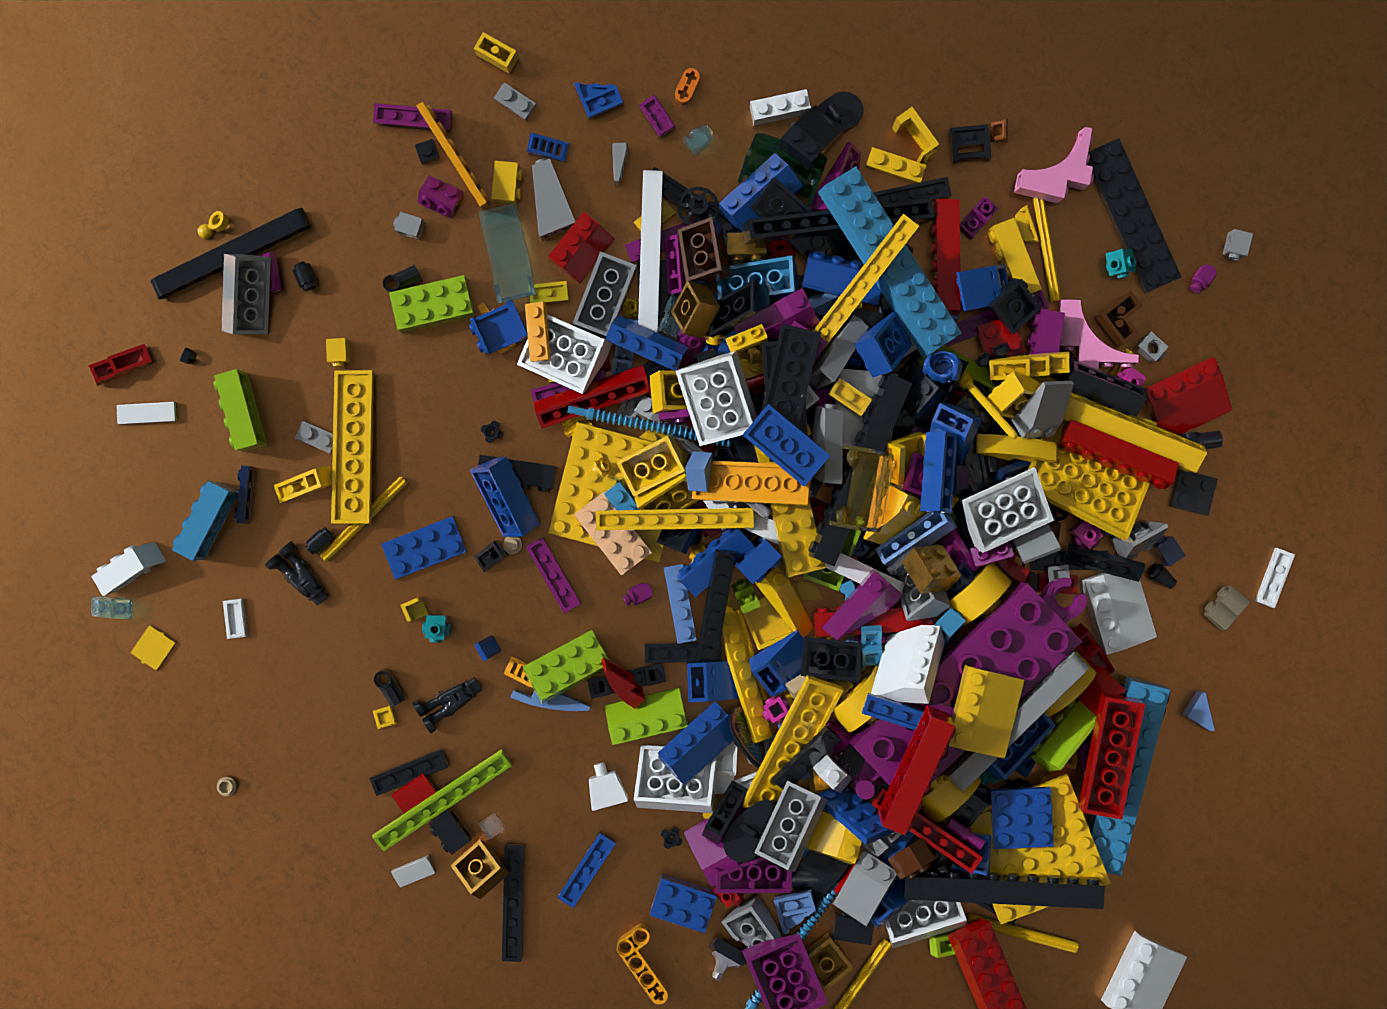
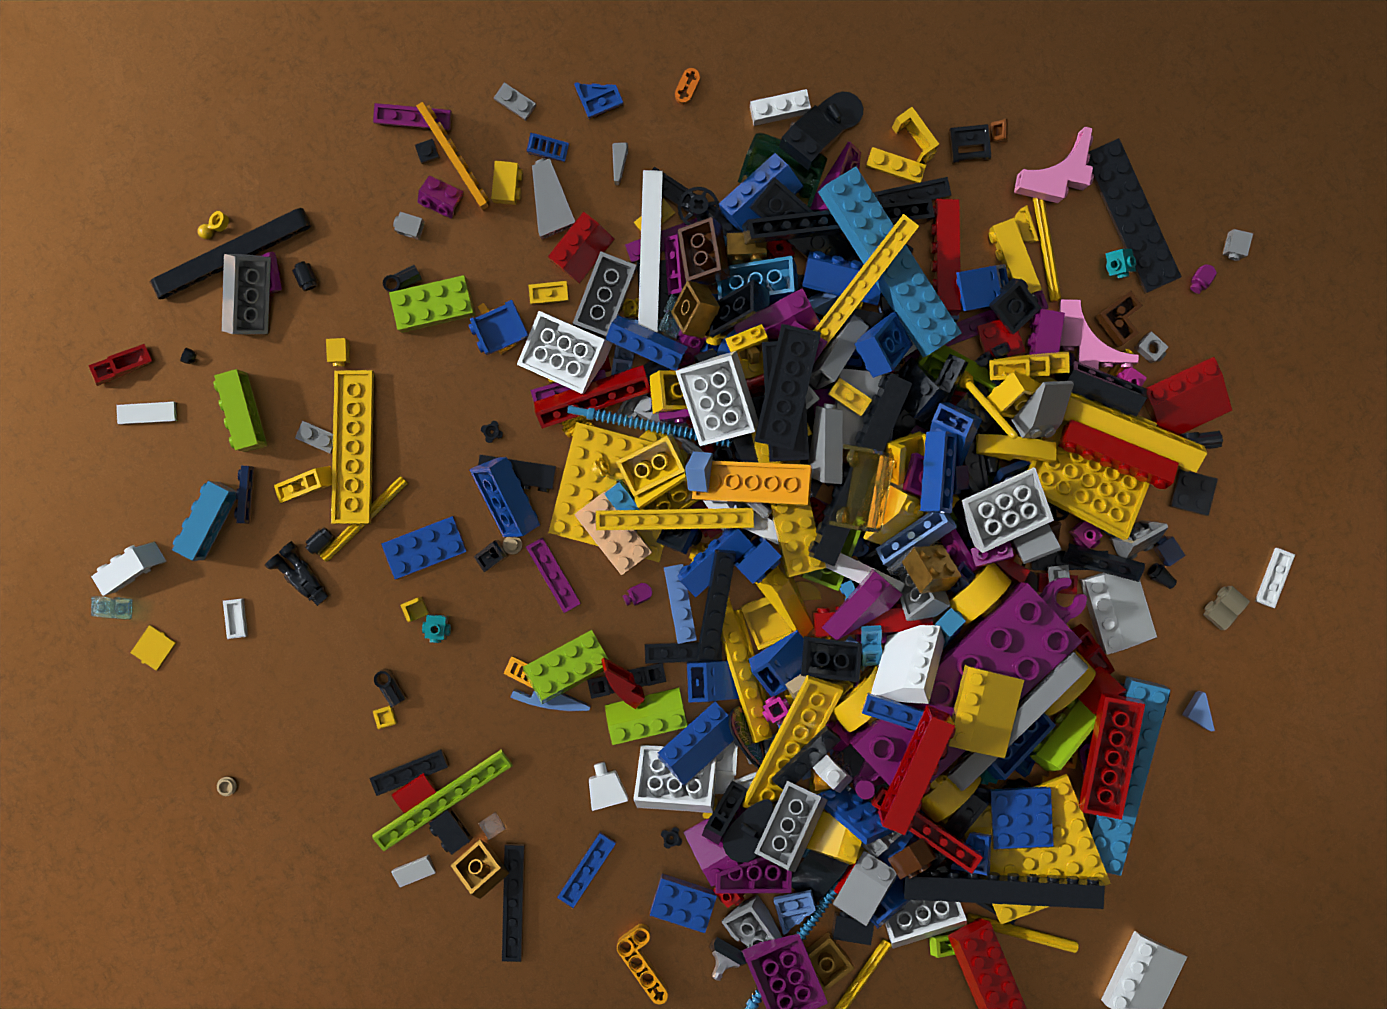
black piece [412,677,482,734] -> none
yellow brick [473,32,519,74] -> none
blue slope [474,635,501,661] -> none
clear light blue windscreen [478,203,536,303] -> none
light orange plate [525,301,551,362] -> none
magenta plate [639,95,676,138] -> none
clear light blue brick [683,125,713,156] -> none
lime slope [731,579,761,614] -> none
blue plate [743,404,830,487] -> none
blue hair [923,351,962,383] -> none
magenta pin [945,817,986,851] -> none
magenta slope [960,196,999,239] -> none

